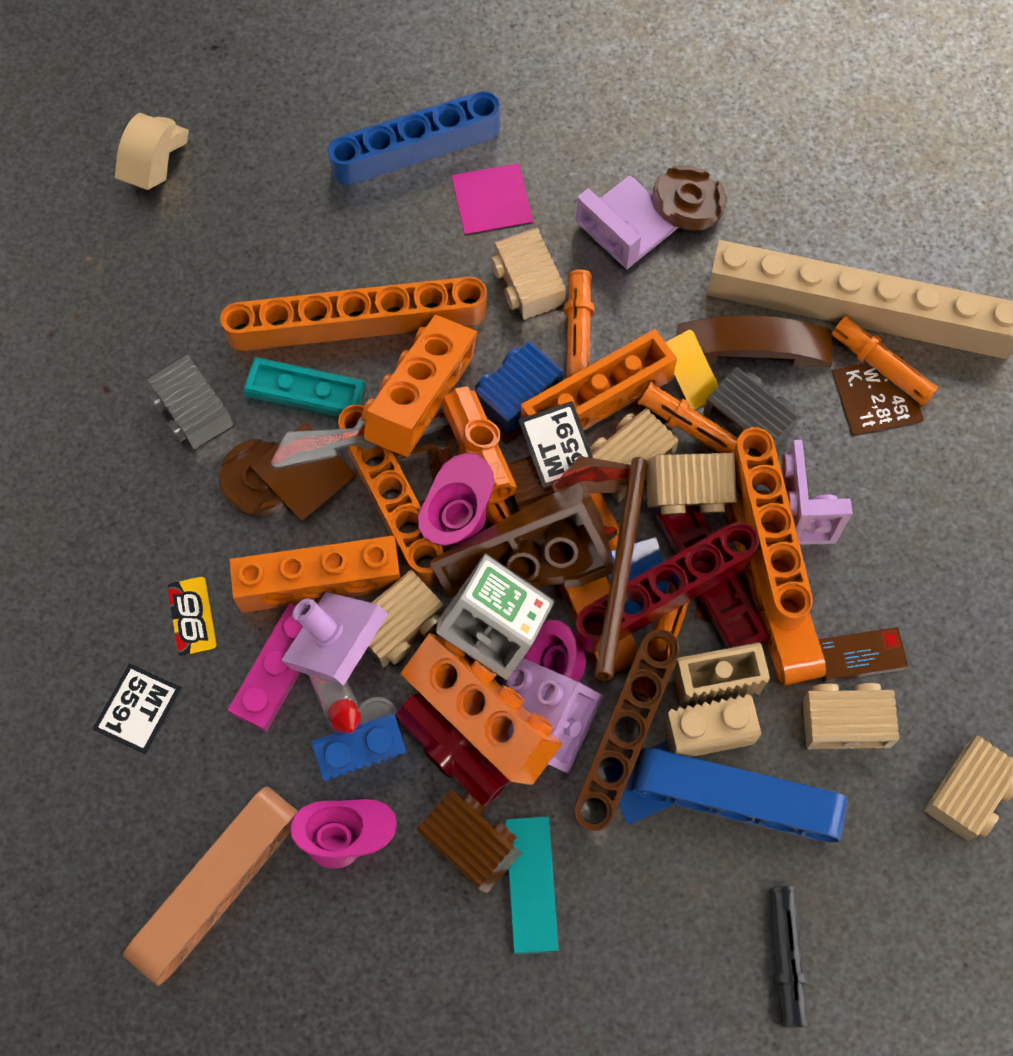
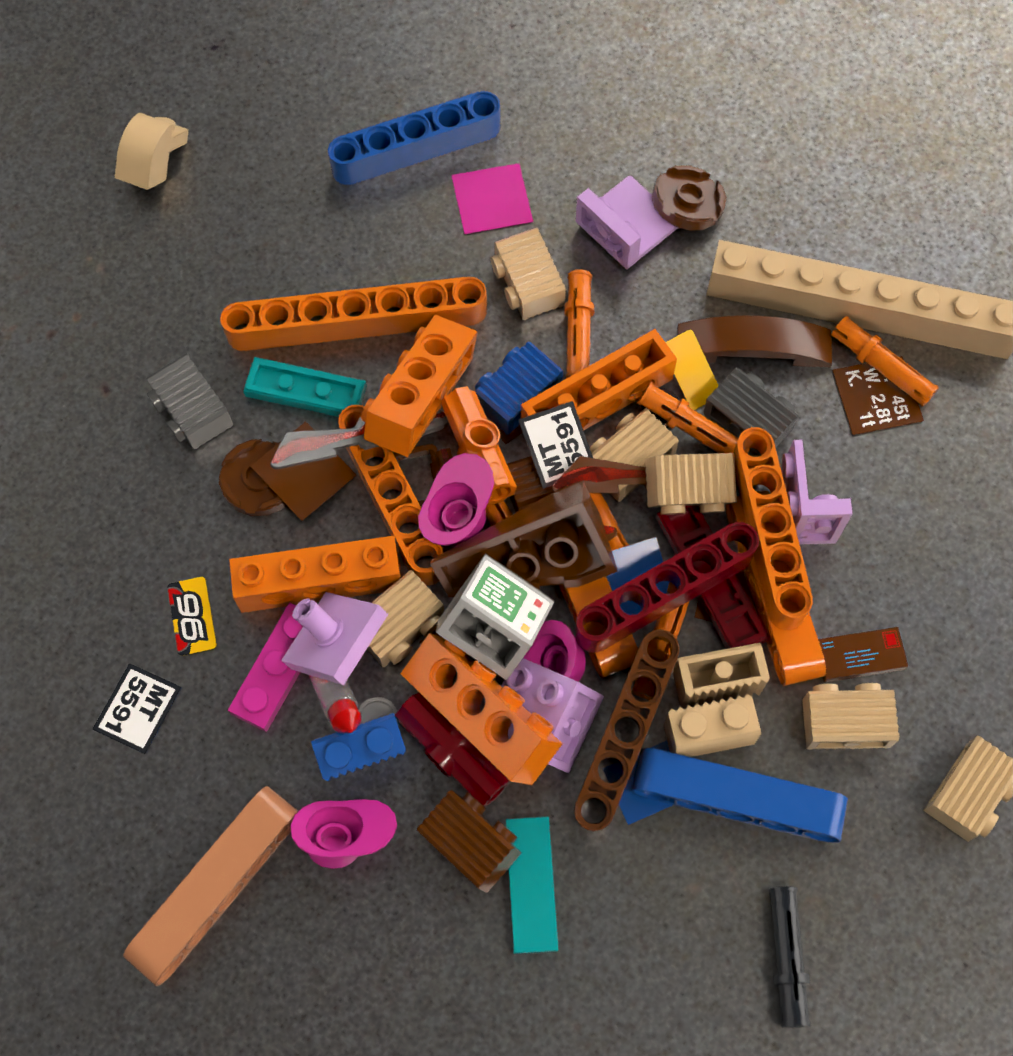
reddish brown piece [595,457,647,681] -> none

